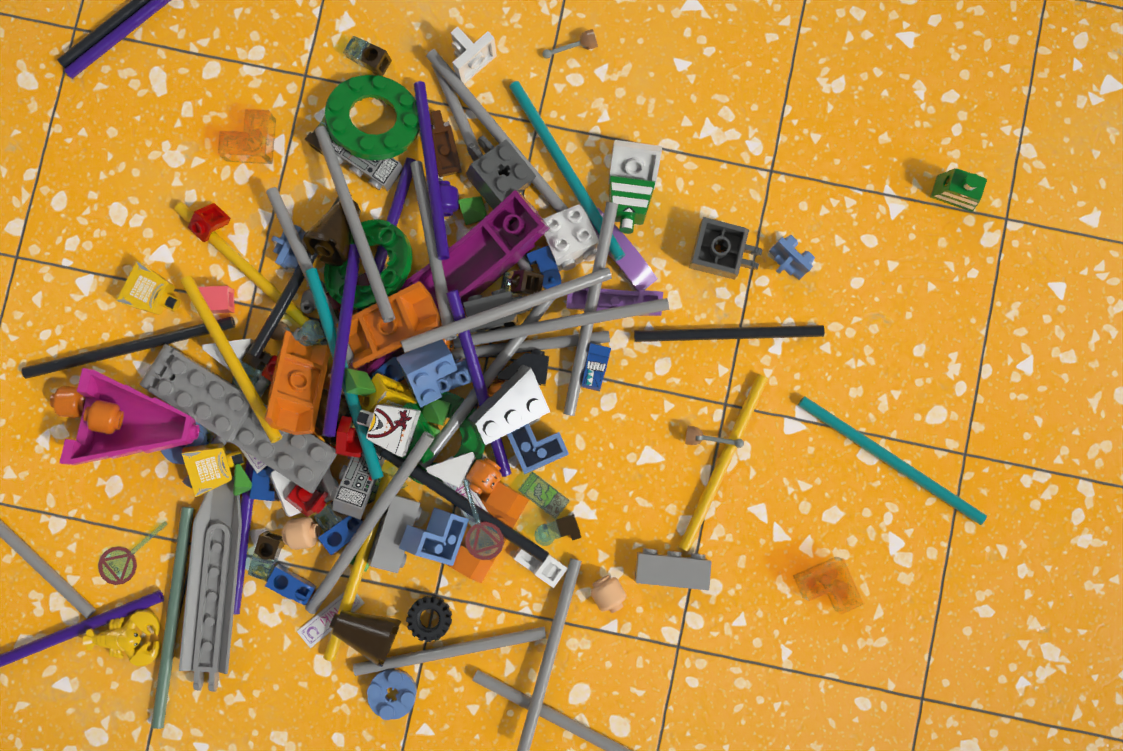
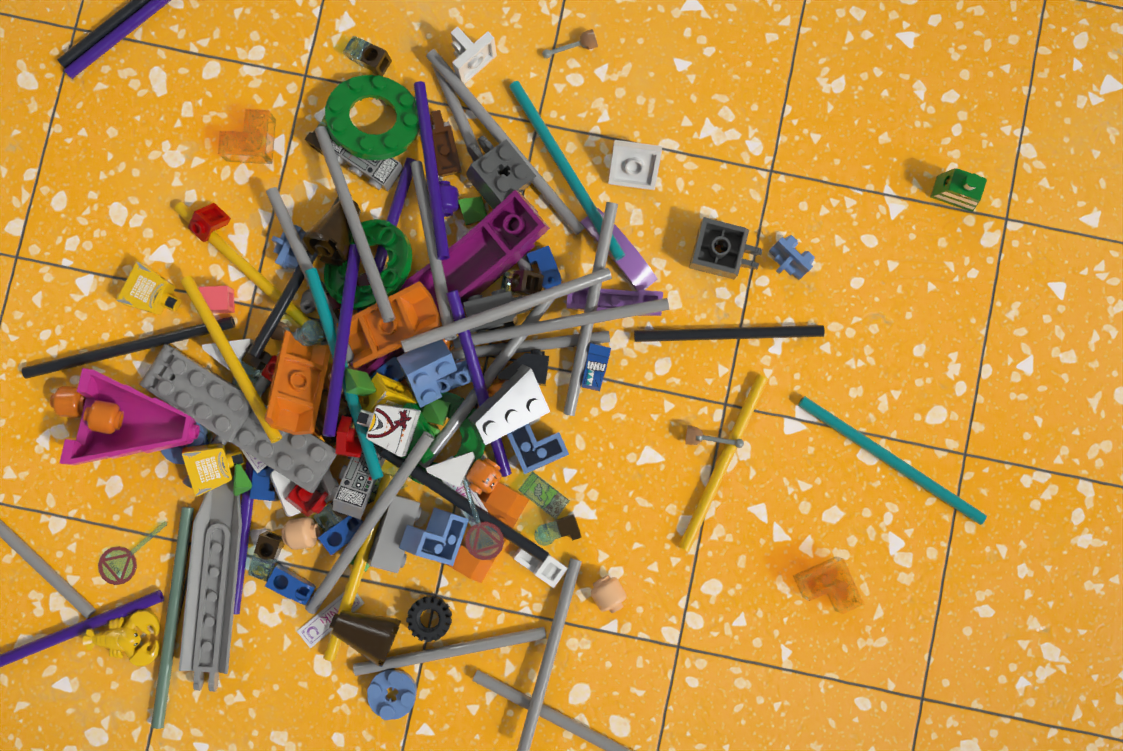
white bracket [543,204,599,271] -> none
green torso [608,176,655,234] -> none
light grey brick [634,548,712,591] -> none

